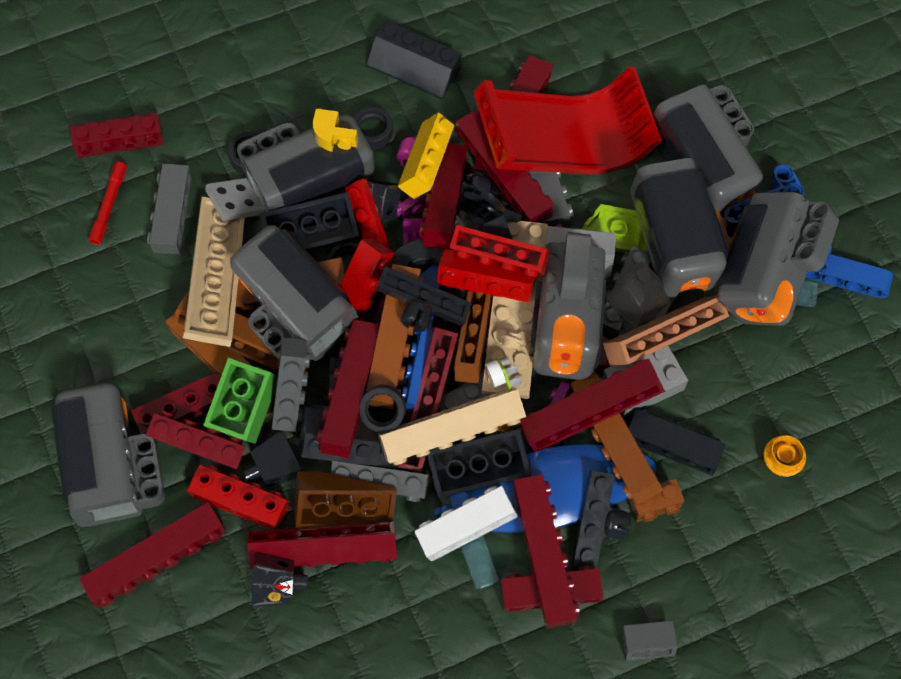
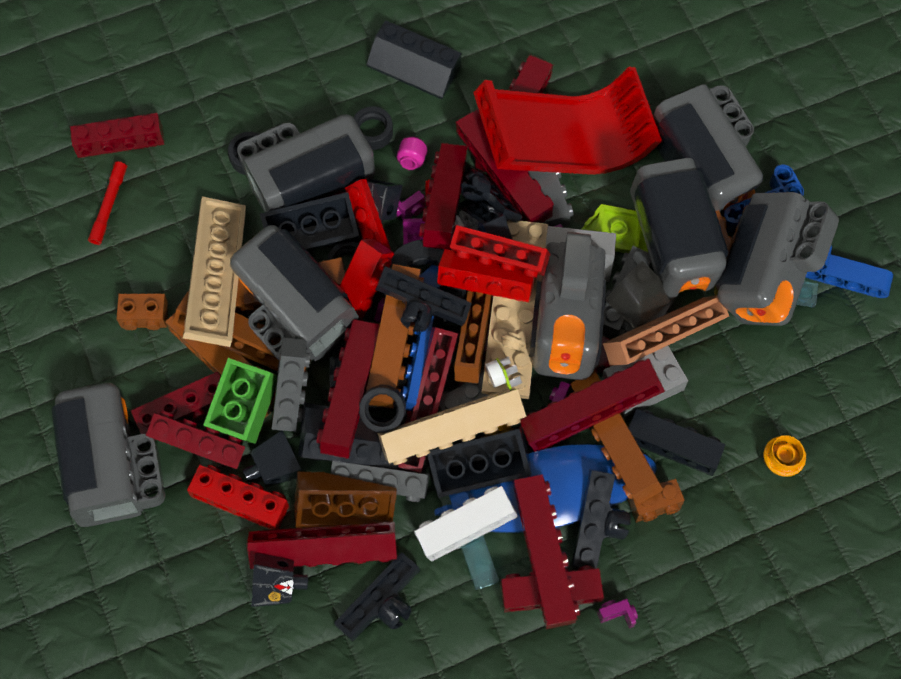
dark red brick [79,502,226,609] -> none
dark grey brick [147,164,192,255] -> none
light grey tile [205,178,264,221] -> none
yellow brick [313,109,358,152] -> none
yellow brick [398,112,455,199] -> none
dark grey hinge [623,621,678,661] -> none
none -> dark orange brick [117,294,168,330]
none -> black plate [334,552,420,642]
none -> magenta bracket [597,599,638,628]

